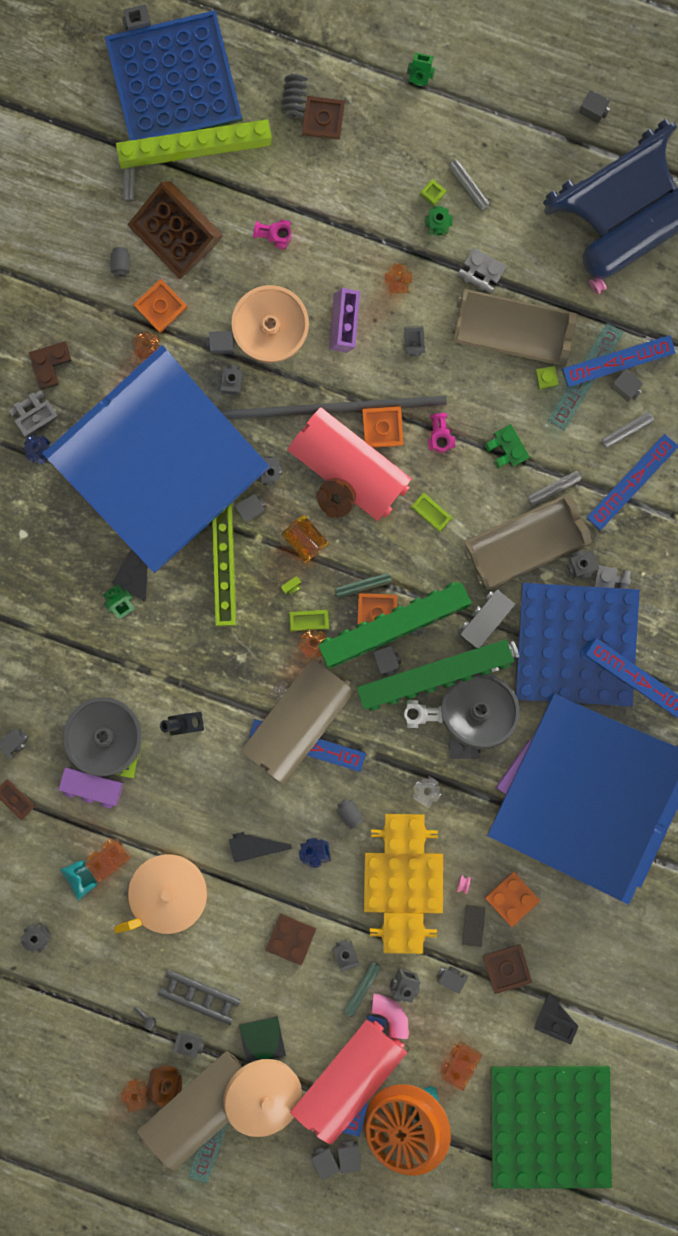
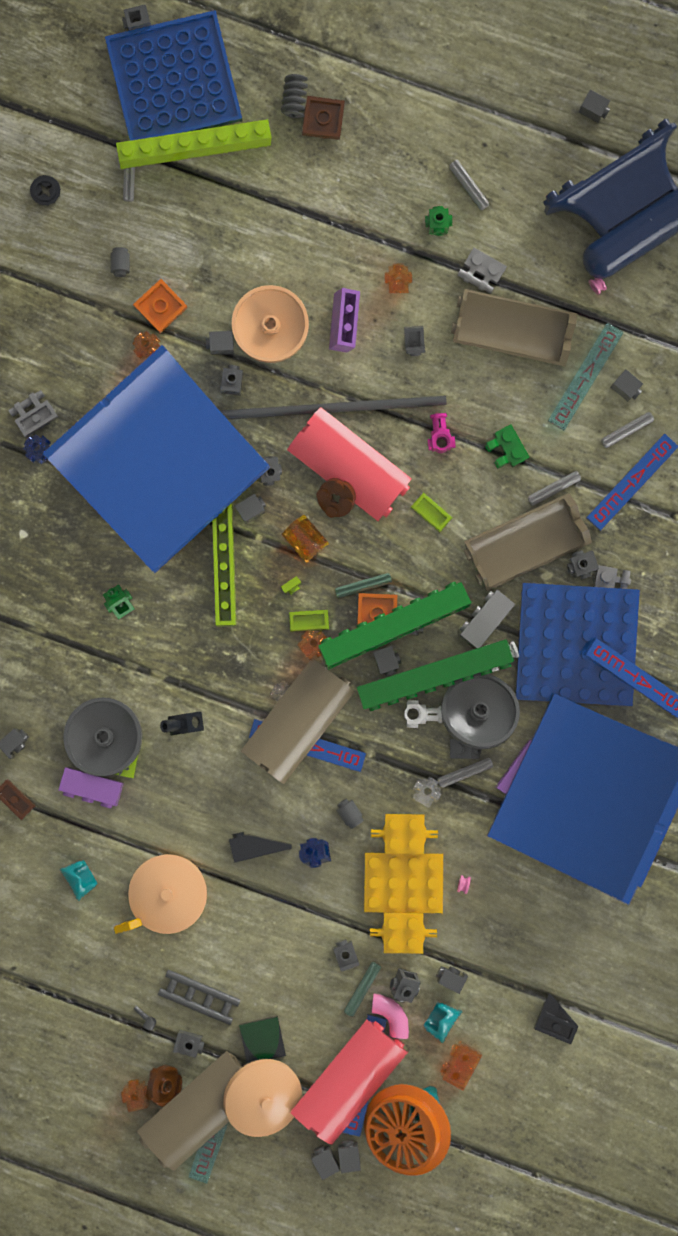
dark grey brick [21,923,52,953] -> none
reddish brown plate [28,341,72,390] -> none
clear orange brick [85,838,132,883] -> none
black wing [112,550,148,602] -> none
reddish brown slope [127,181,224,279] -> none
dark pink connector [253,220,292,250] -> none
reddish brown plate [265,913,316,966] -> none
orange plate [362,407,404,448] -> none
green brick [407,52,435,86] -> none
lime tile [420,179,447,207] -> none
clear smoke tile [462,905,486,947] -> none
reddish brown plate [482,944,532,994] -> none
orange plate [484,871,540,927] -> none
green plate [491,1066,612,1189] -> none
lime plate [535,366,559,389] -> none
blue tile [562,335,676,388] -> none
none -> black gear [30,175,61,206]
none -> teal hair [424,1002,462,1043]
none -> light grey axle [437,758,493,788]

